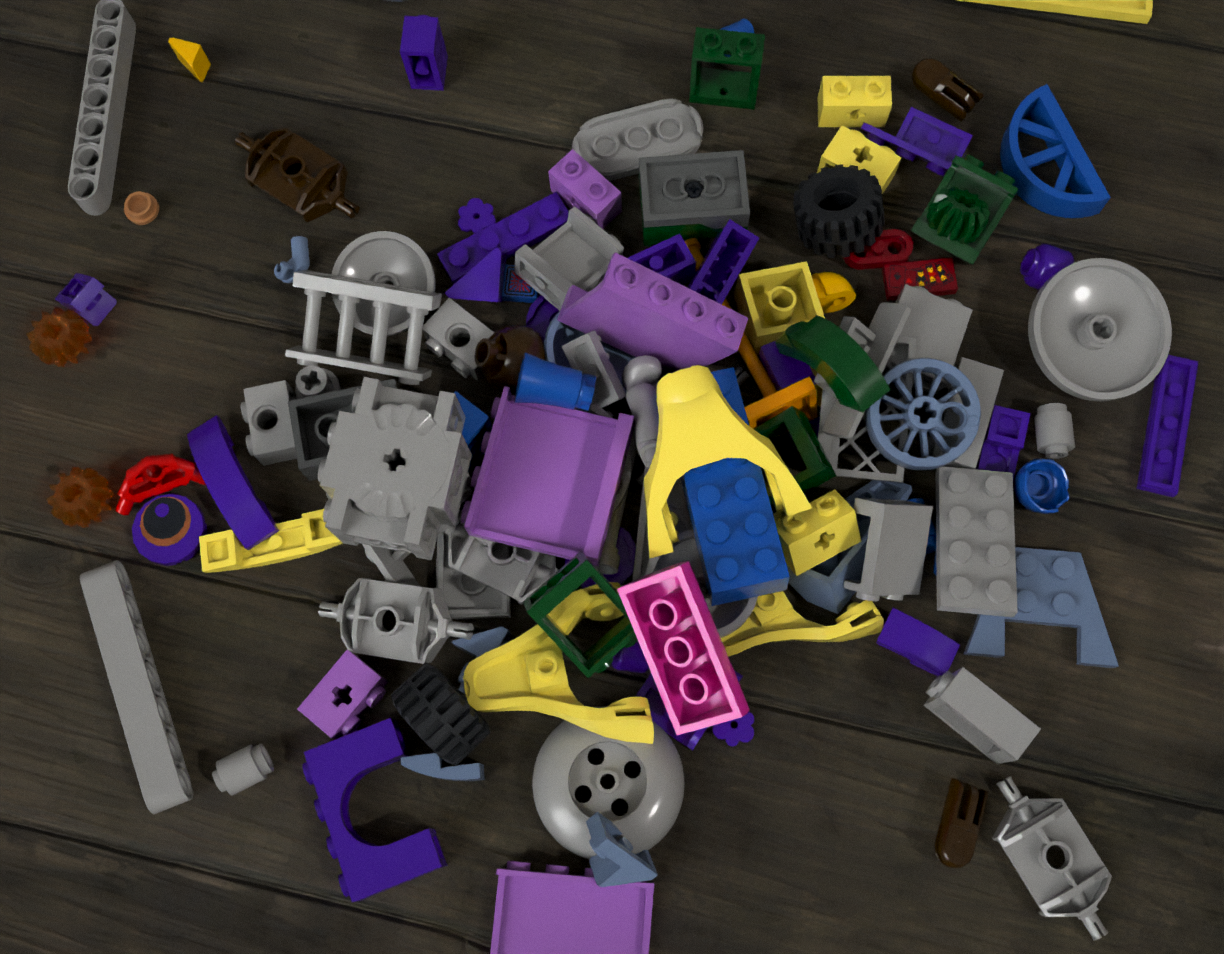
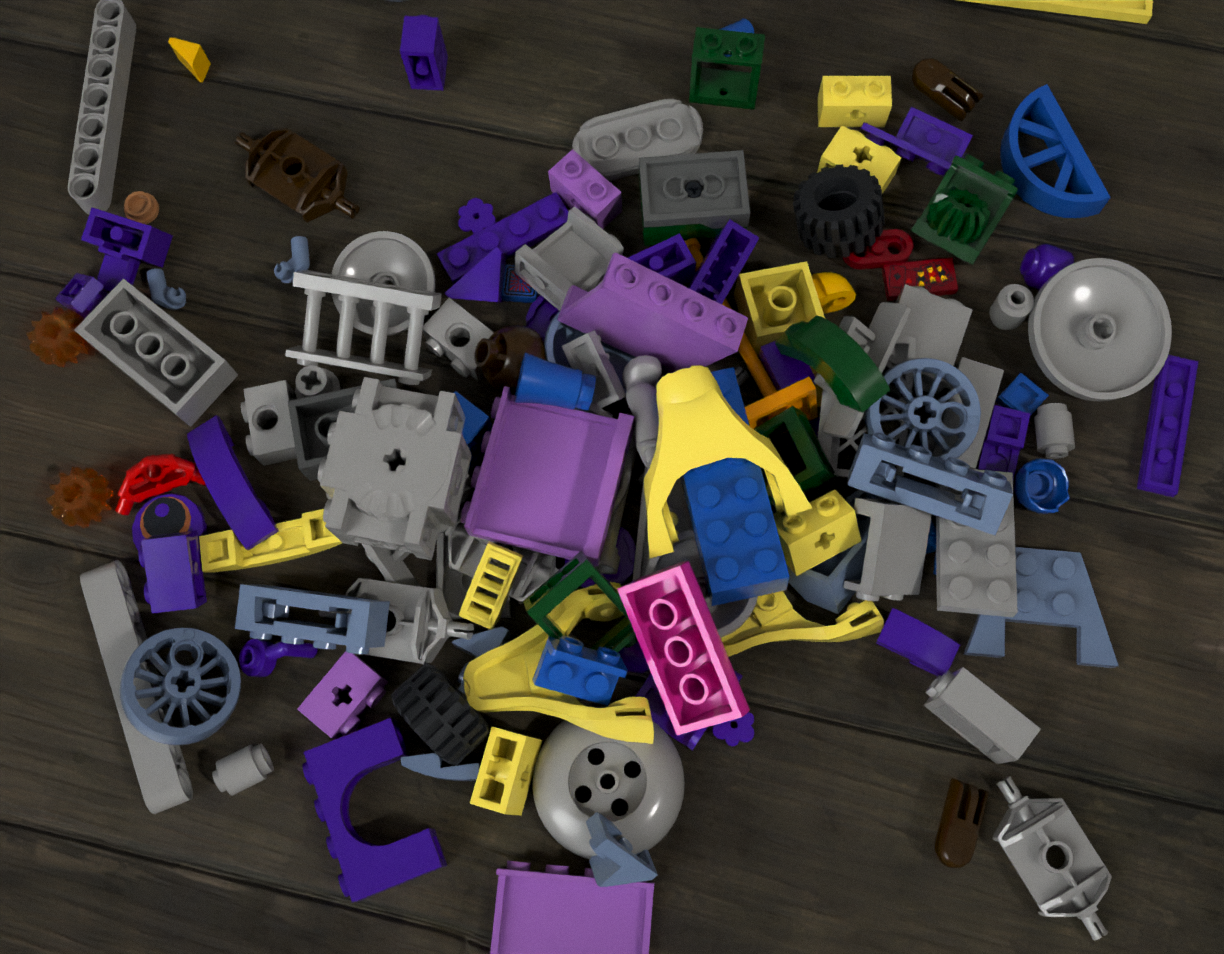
none -> light grey brick [74,278,238,427]
none -> dark purple brick [81,207,173,292]
none -> sand blue piece [120,628,241,745]
none -> dark purple brick [138,530,207,614]
none -> sand blue arm [146,269,186,310]
none -> sand blue brick [235,584,390,654]
none -> dark purple plate [239,639,317,677]
none -> light yellow slope [459,541,524,629]
none -> light yellow brick [470,727,542,816]
none -> blue bracket [532,636,628,706]
none -> sand blue brick [847,433,1013,535]
none -> light grey brick [989,284,1034,330]
none -> blue tile [996,373,1049,416]

